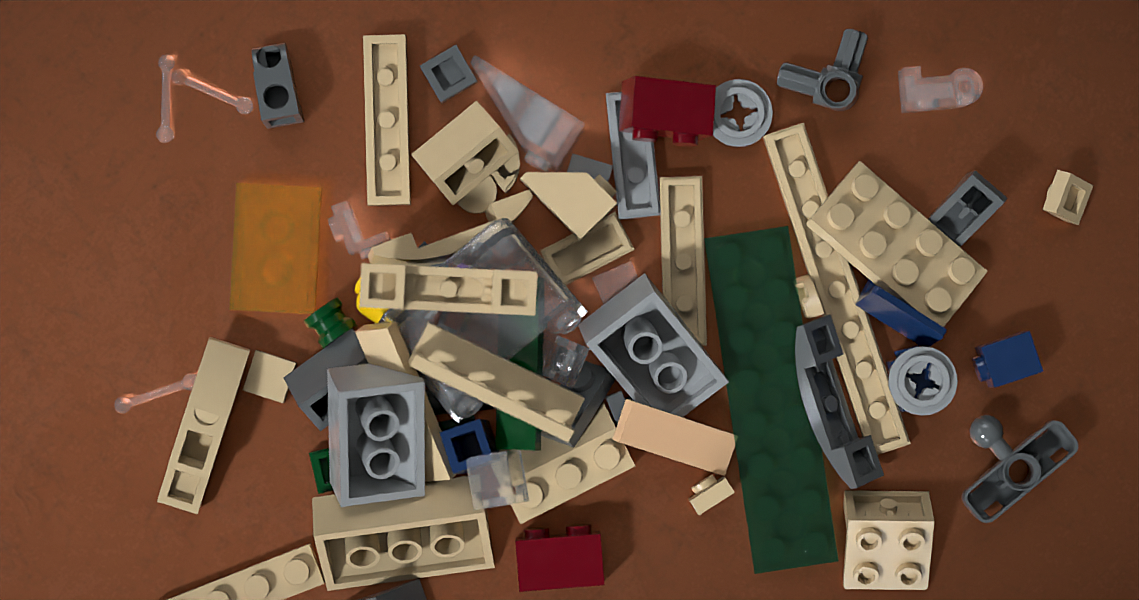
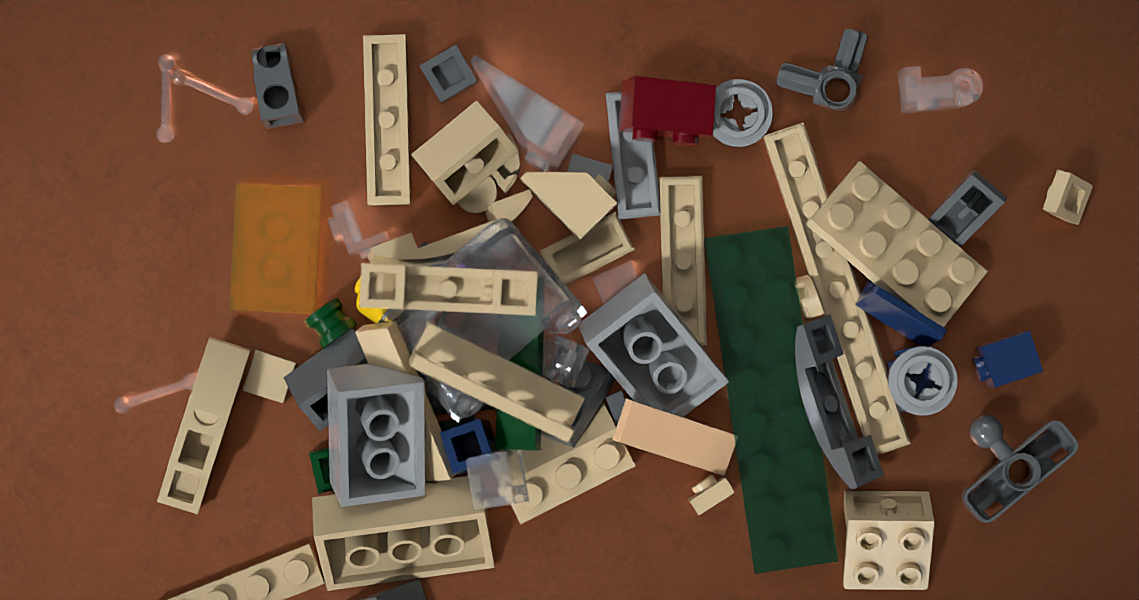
dark red piece [515,524,605,592] -> none

